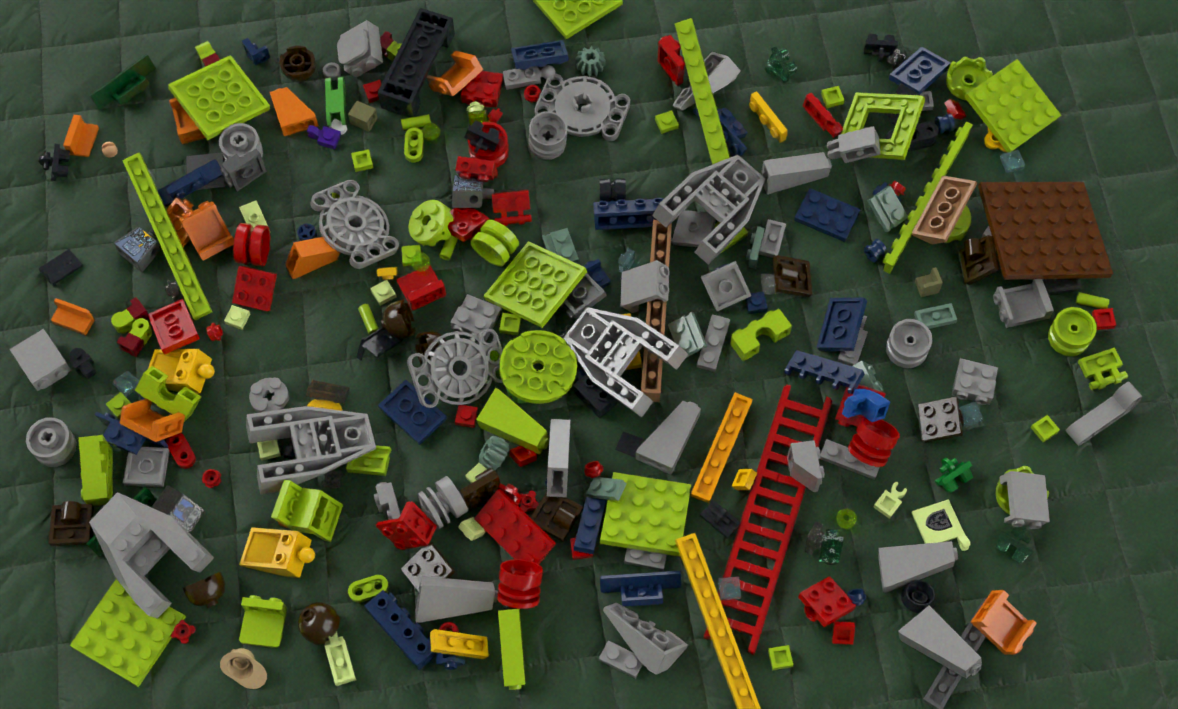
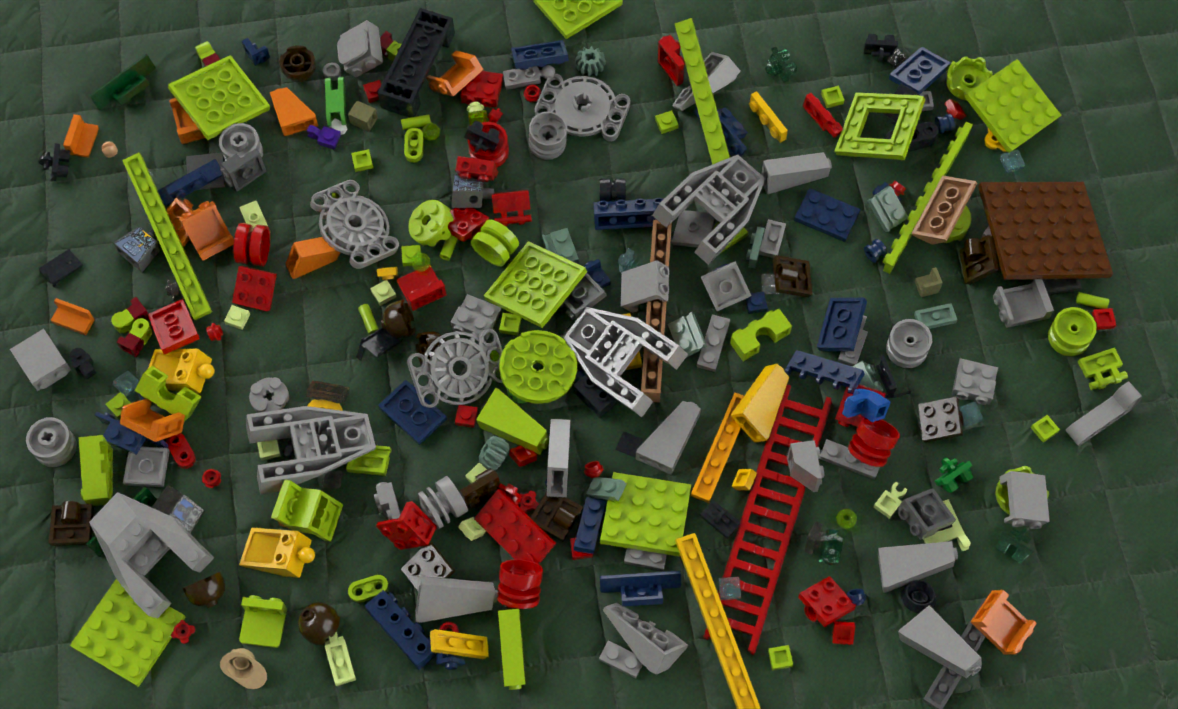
dark blue wheel [297,223,318,241] -> none
light grey hinge [827,126,880,163] -> none
none -> yellow slope [731,364,789,443]
none -> black piece [876,355,912,399]
none -> dark grey plate [898,488,956,540]

